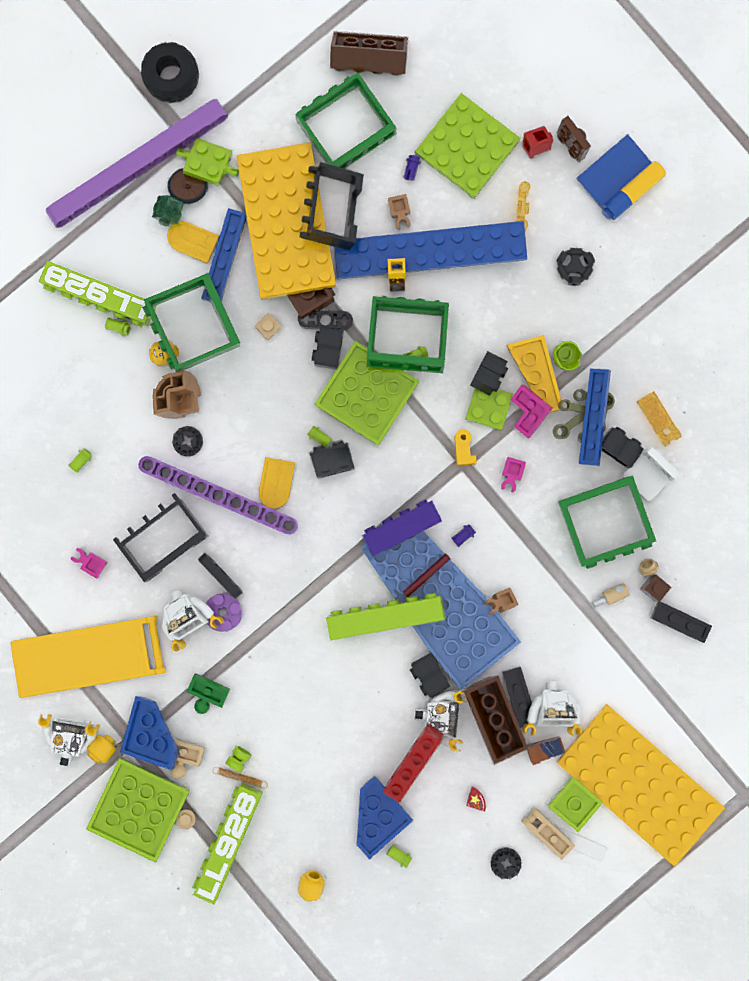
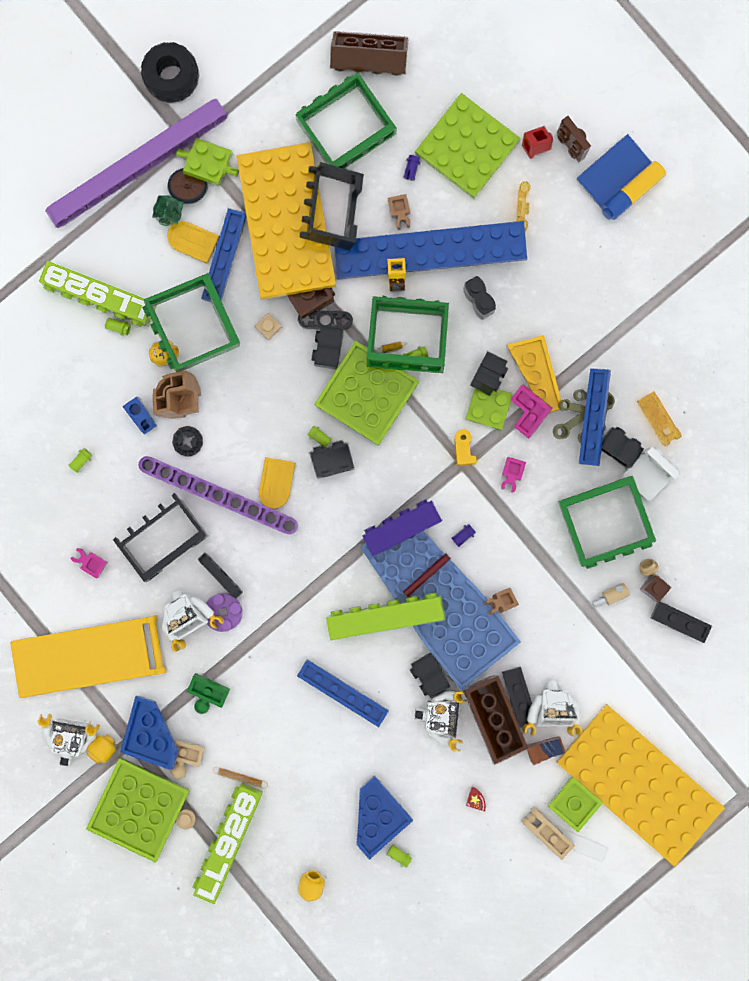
lime wheel [225,745,252,773] -> none
red brick [383,723,444,803] -> none
black gear [490,847,522,880] -> none
lime hair [553,341,582,371] -> none
black piece [556,248,595,286] -> none
none -> blue leg [122,397,157,435]
none -> blue plate [297,659,389,727]
none -> yellow piece [377,341,408,352]
none -> black brick [464,276,496,320]

